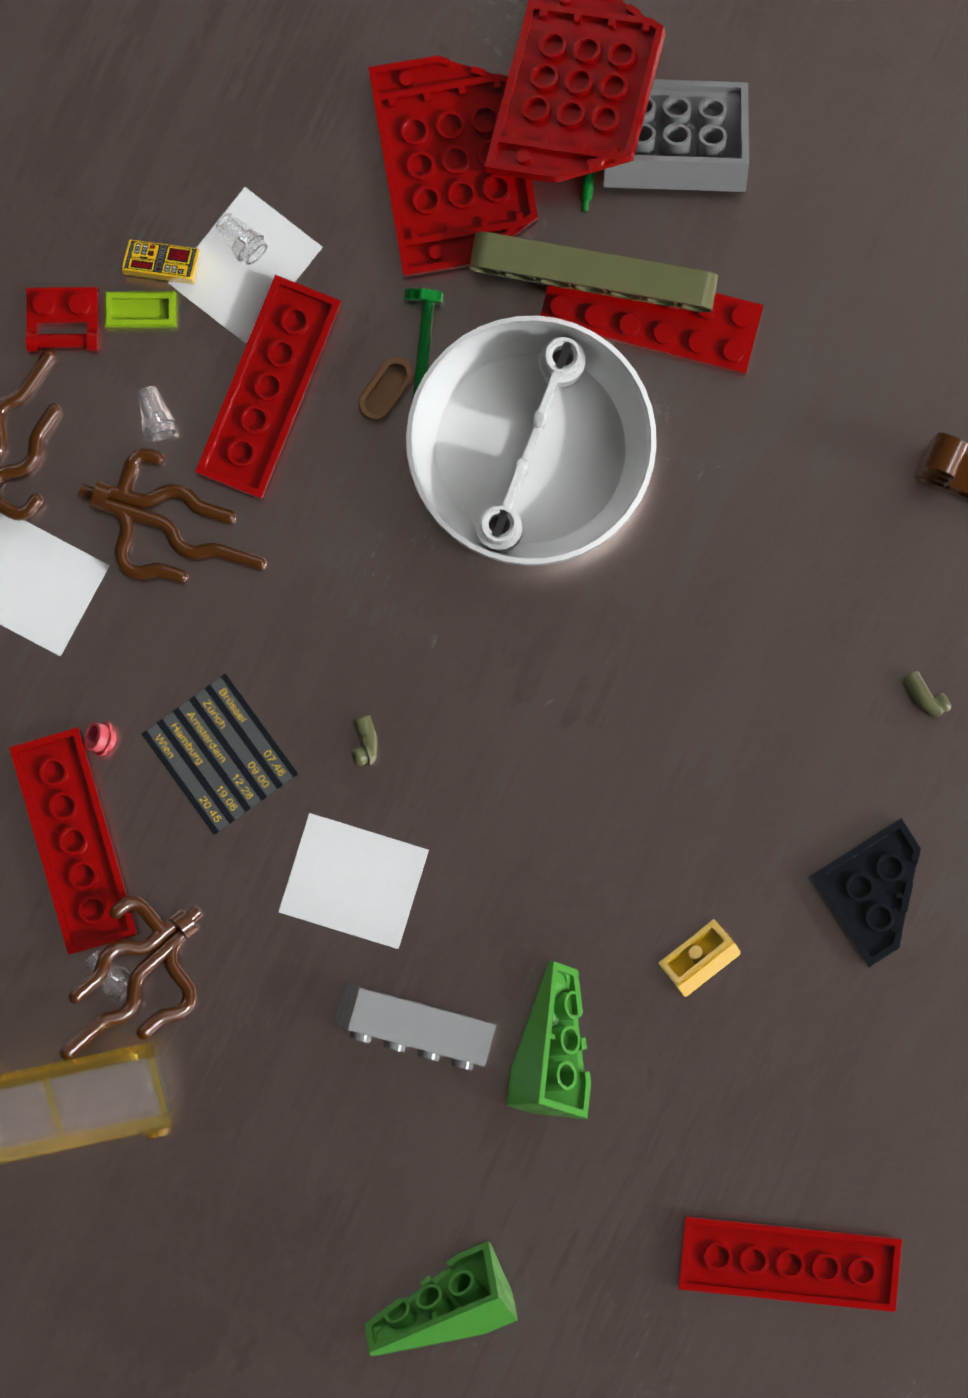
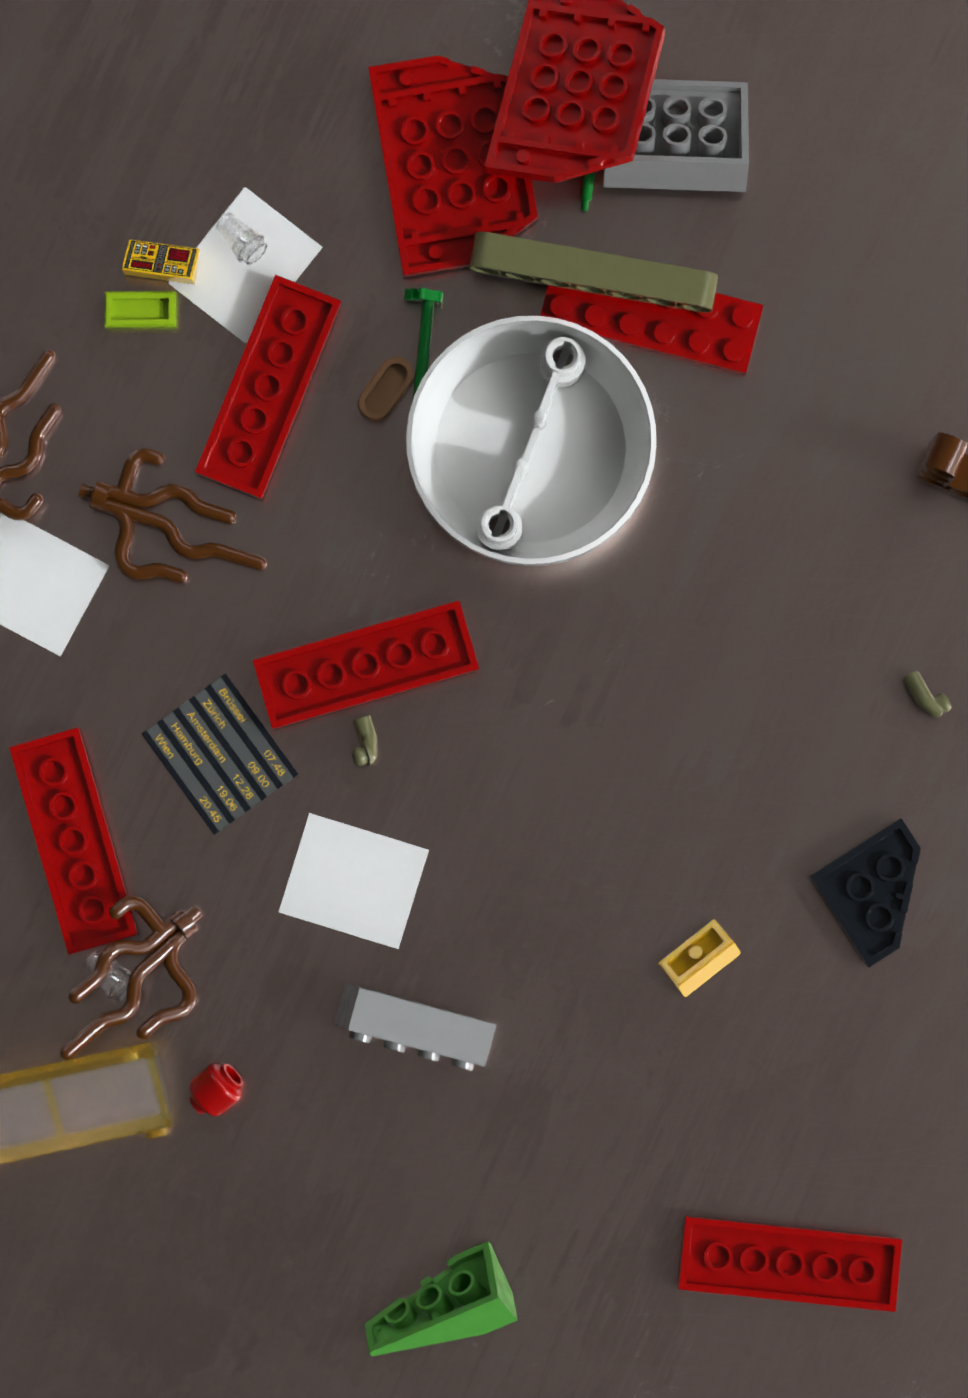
red plate [26,287,99,352] -> none
coral plate [84,721,116,756] -> none
clear cone [136,386,177,442] -> none
bright green wedge [507,961,591,1119] -> none
none -> red head [189,1063,243,1117]
none -> red plate [252,600,479,730]

